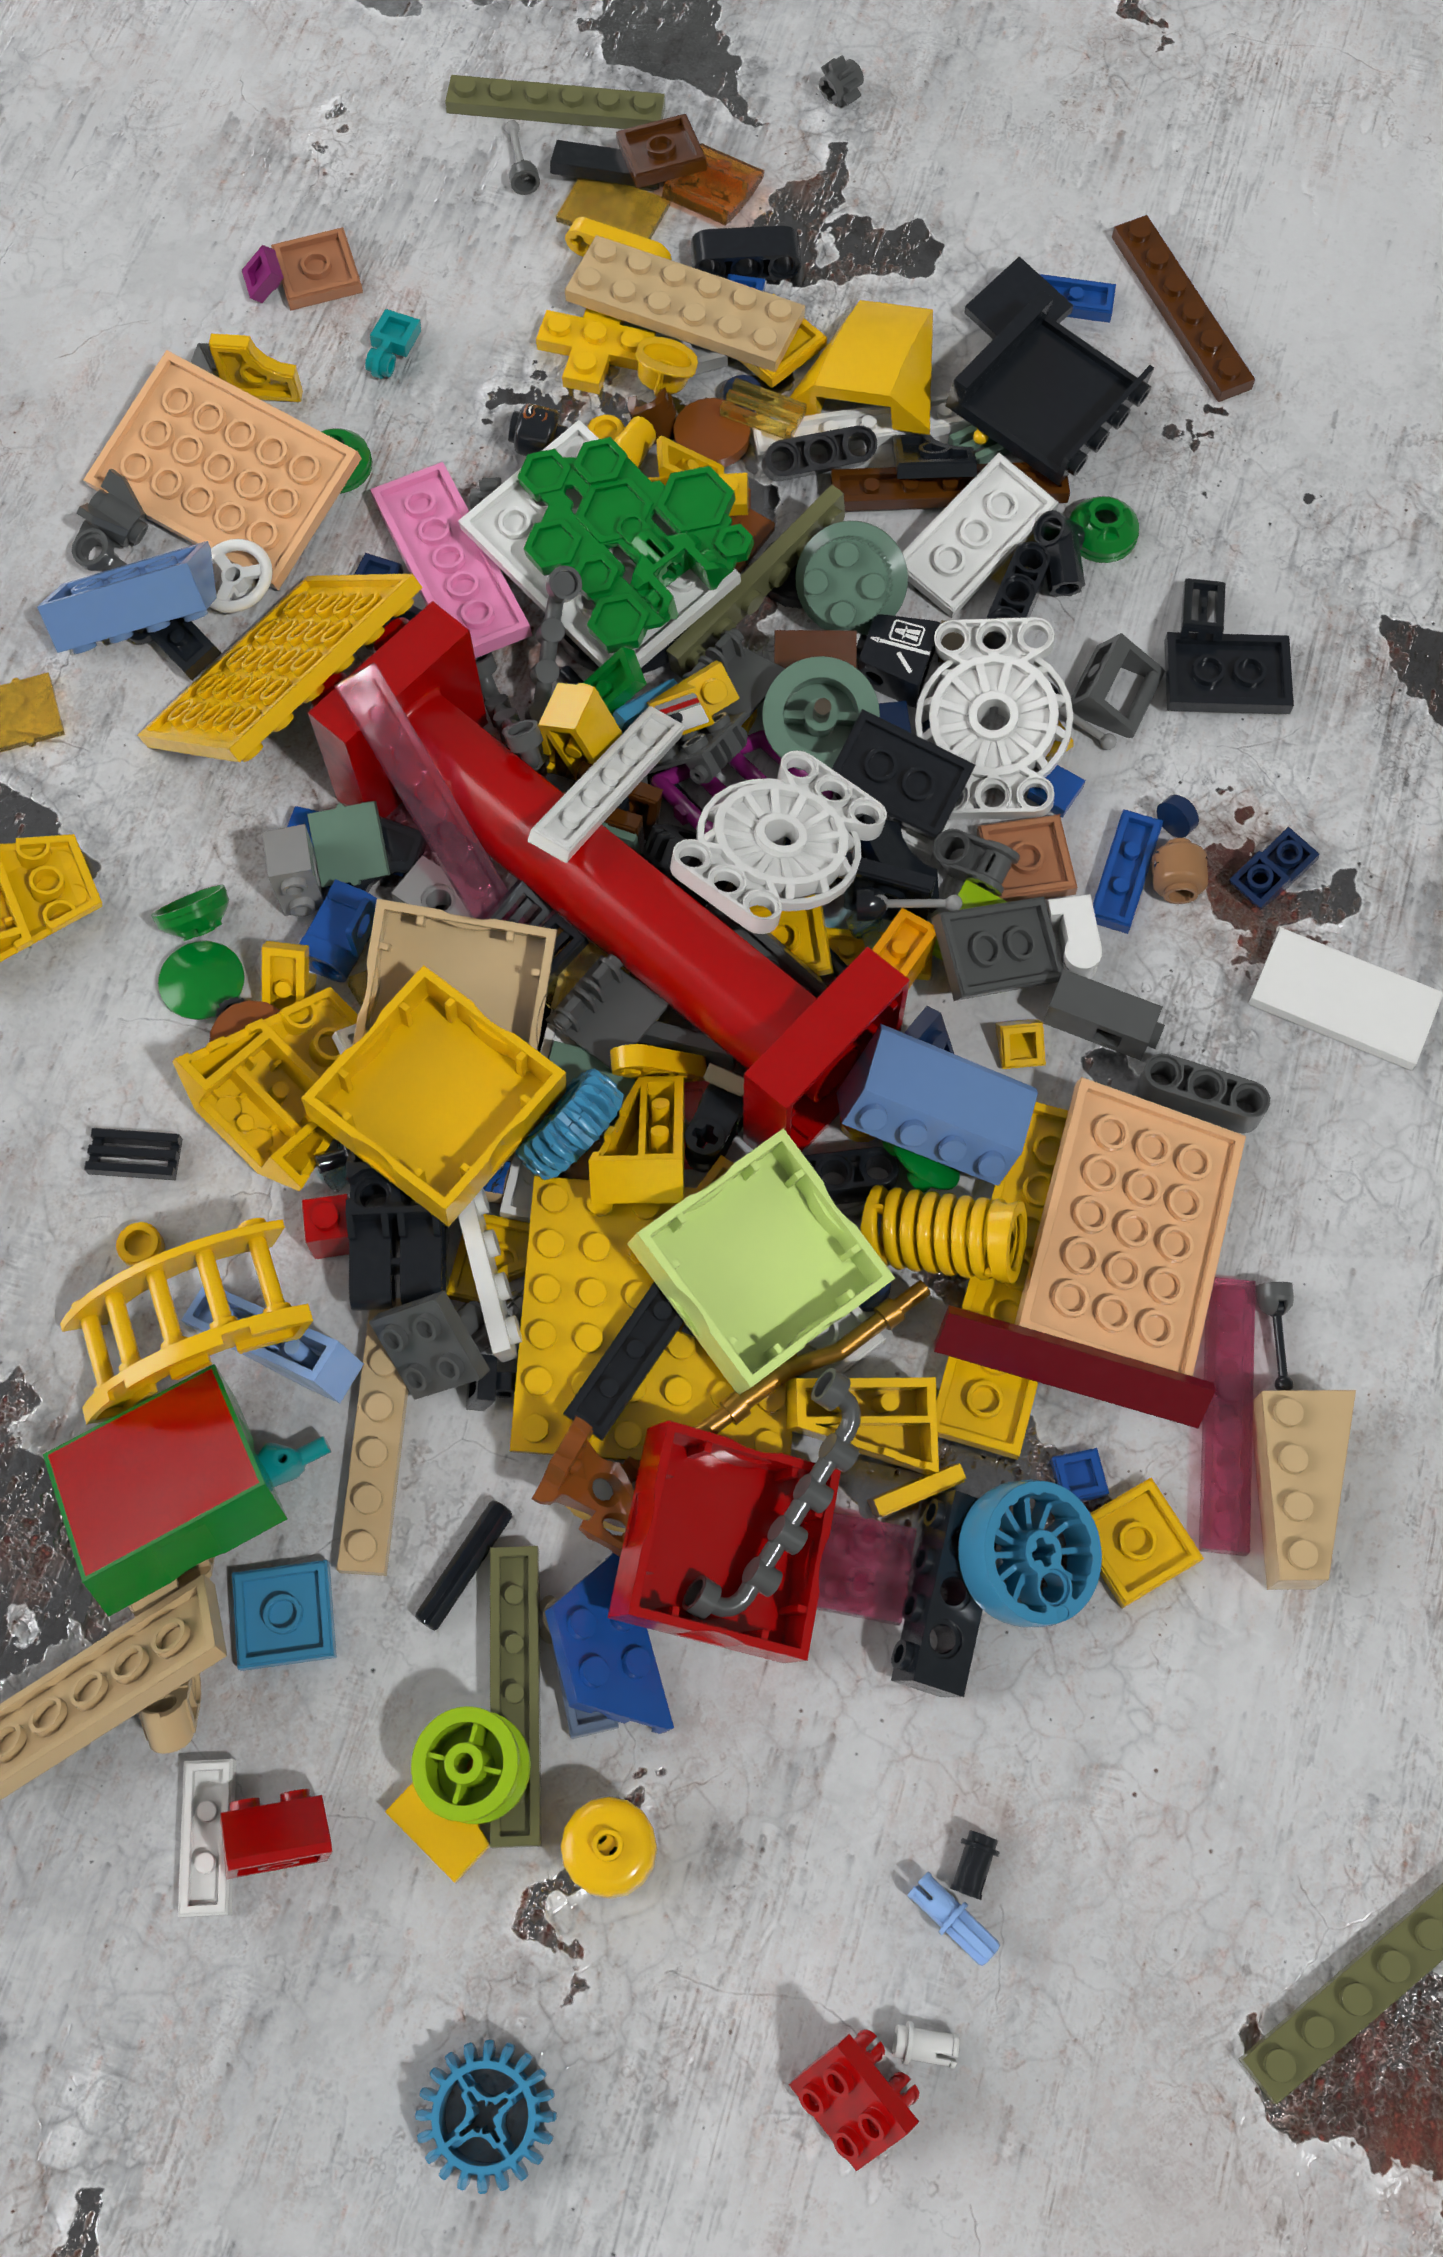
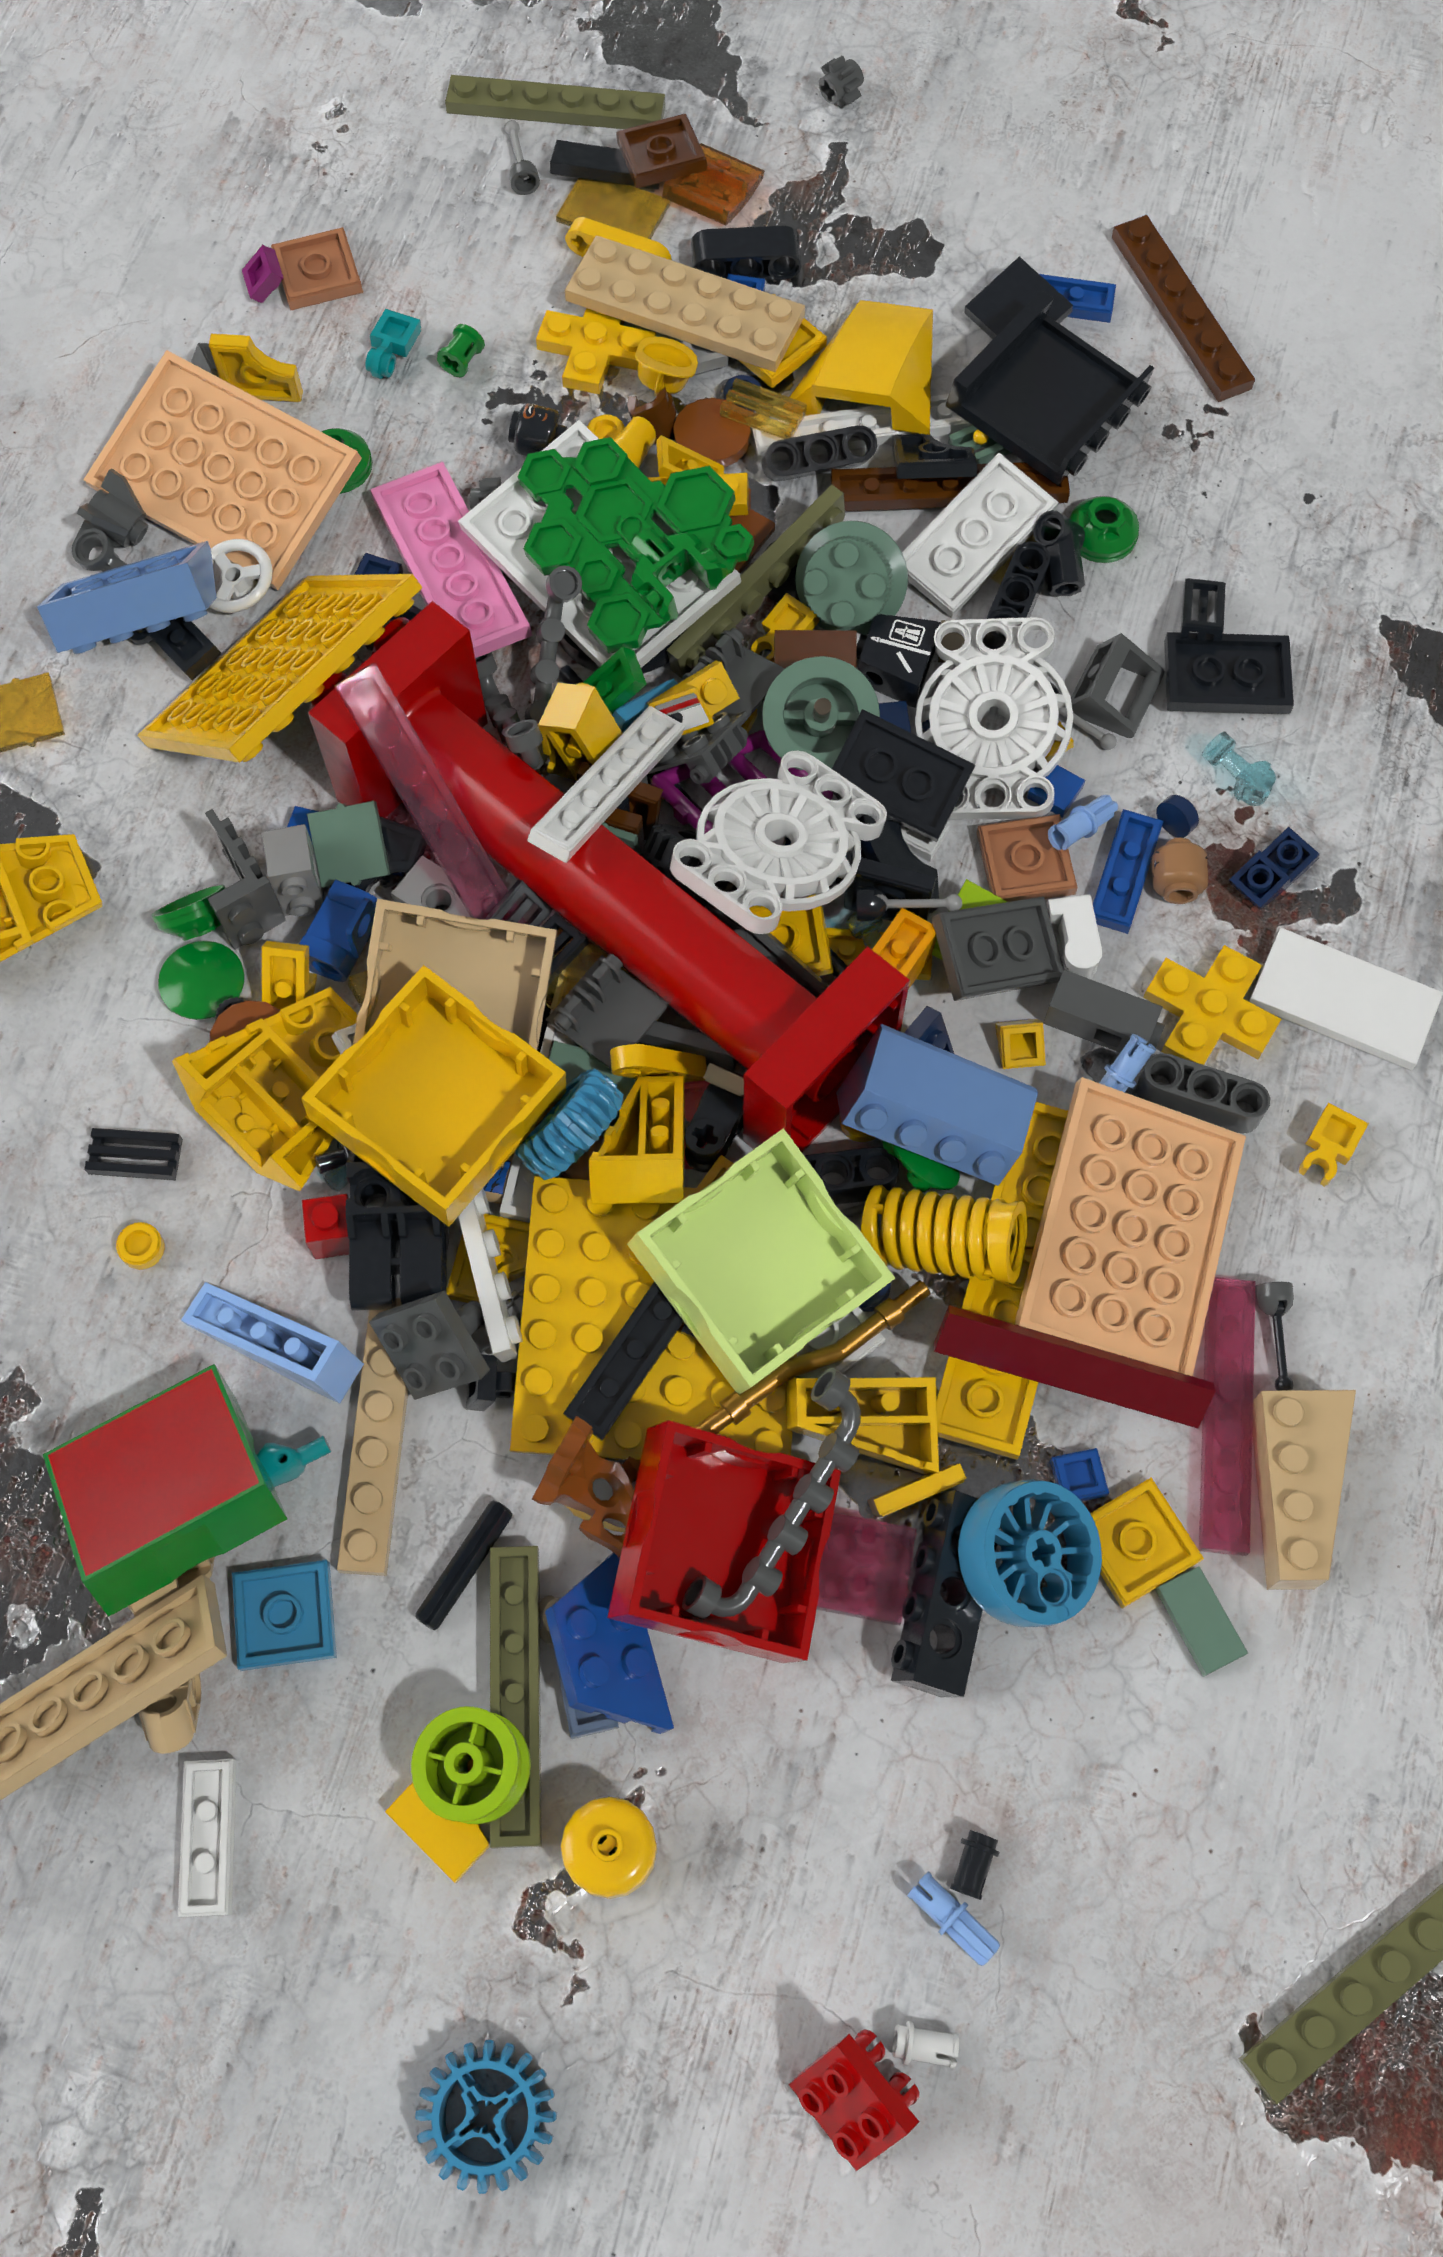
yellow fence [60,1218,313,1425] -> none
red slope [220,1789,333,1880] -> none
dark grey piece [933,828,1020,896] -> none
none -> dark grey plate [205,809,286,950]
none -> green bush [437,324,485,378]
none -> yellow plate [751,593,820,662]
none -> light blue axle [1048,795,1118,850]
none -> light blue axle [1099,1033,1156,1092]
none -> yellow plate [1143,945,1282,1065]
none -> sand green tile [1155,1566,1248,1677]
none -> clear light blue leg [1202,731,1276,806]
none -> yellow plate [1299,1102,1369,1187]

